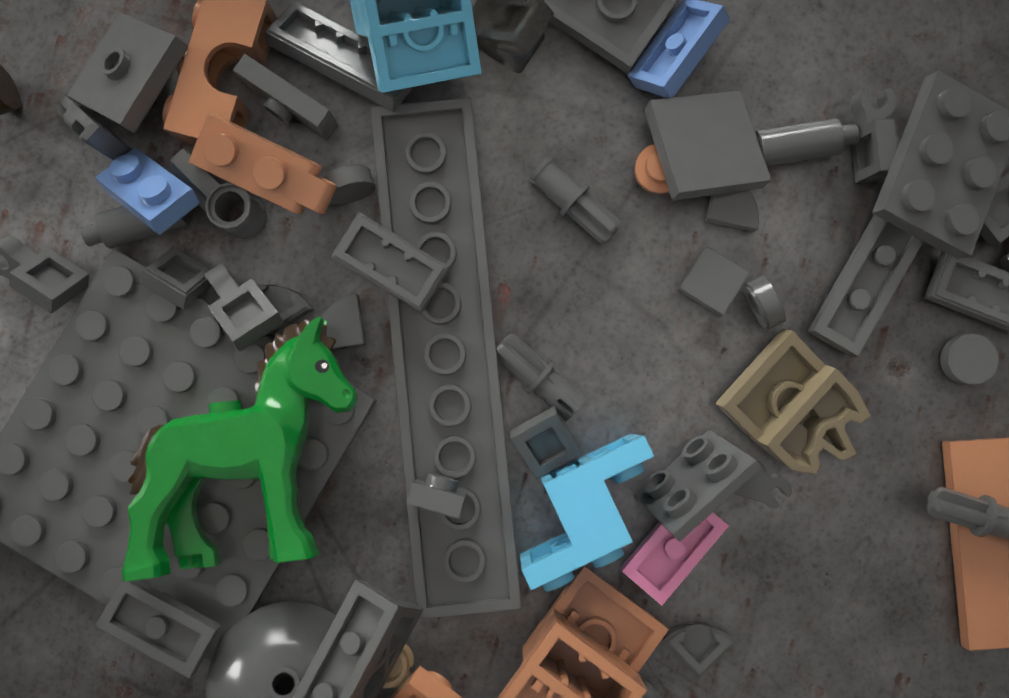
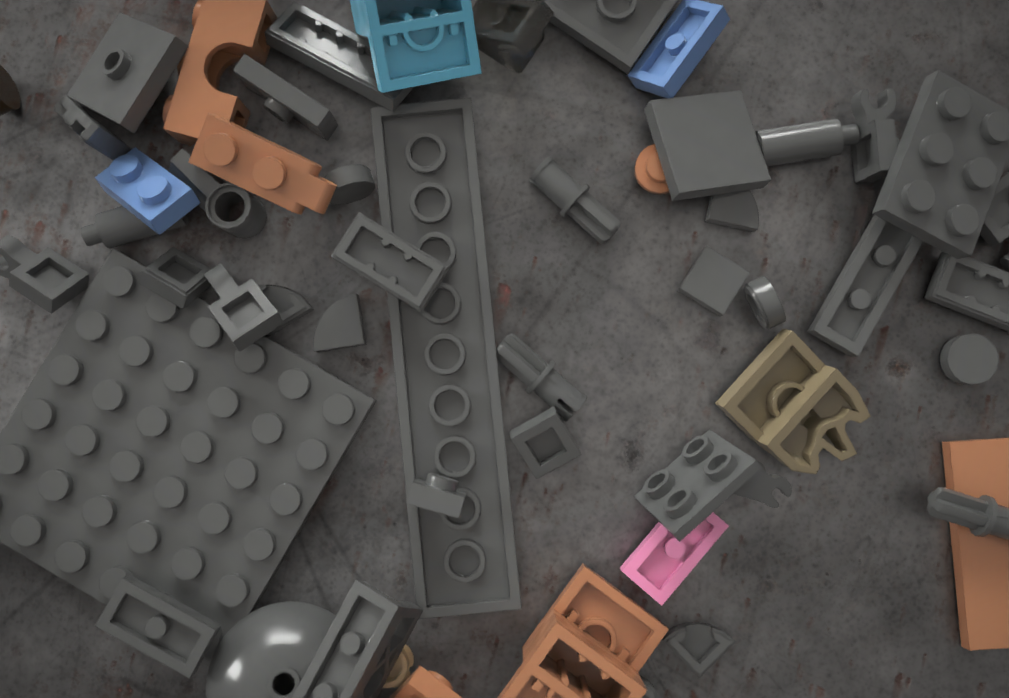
green animal [122,317,358,582] -> none
medium azure bracket [520,434,654,592] -> none

